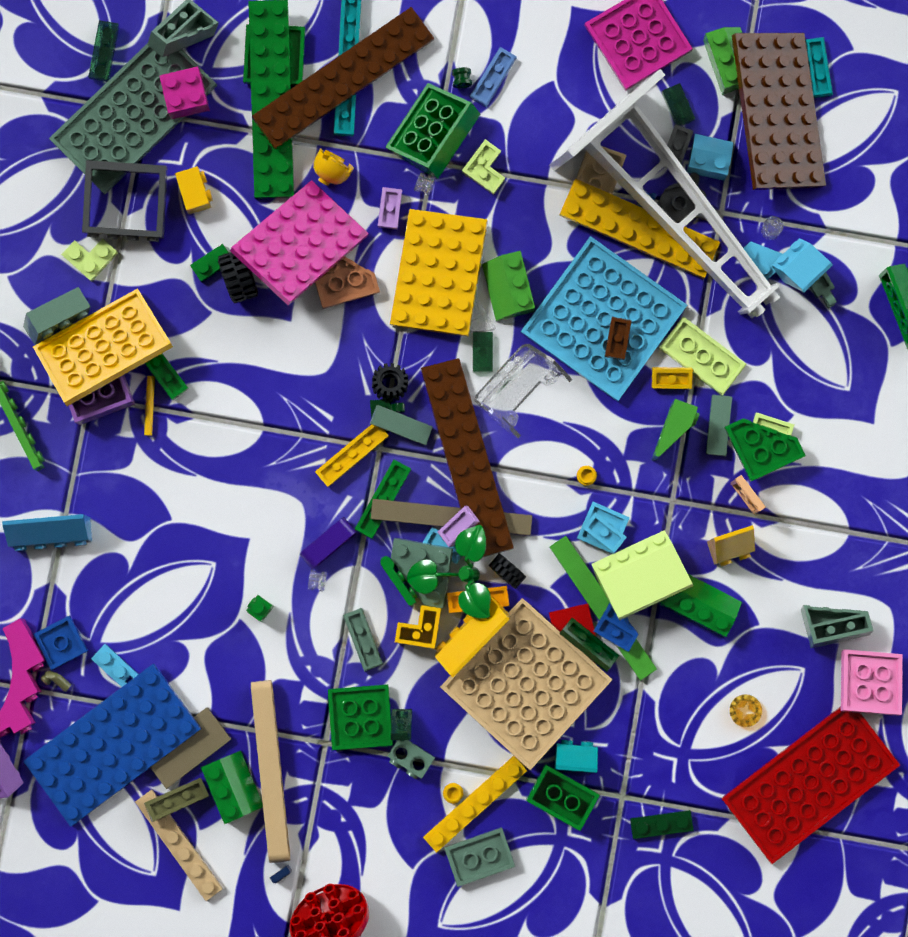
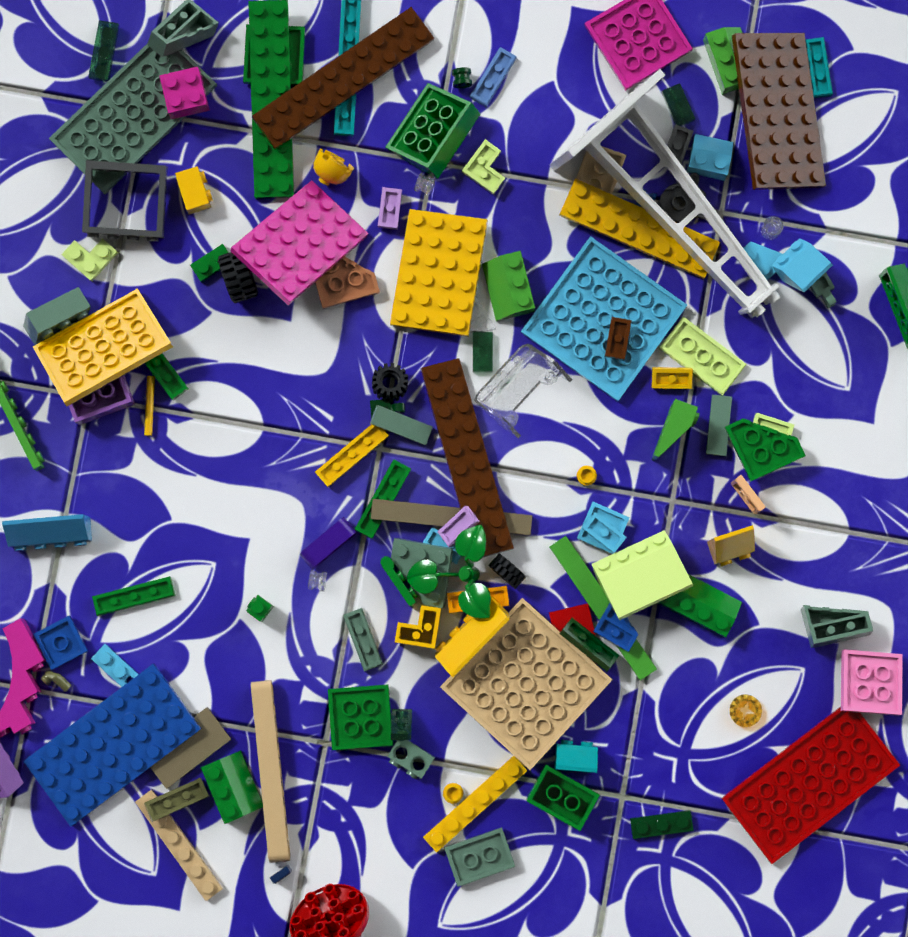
none -> green tile [92,576,176,616]

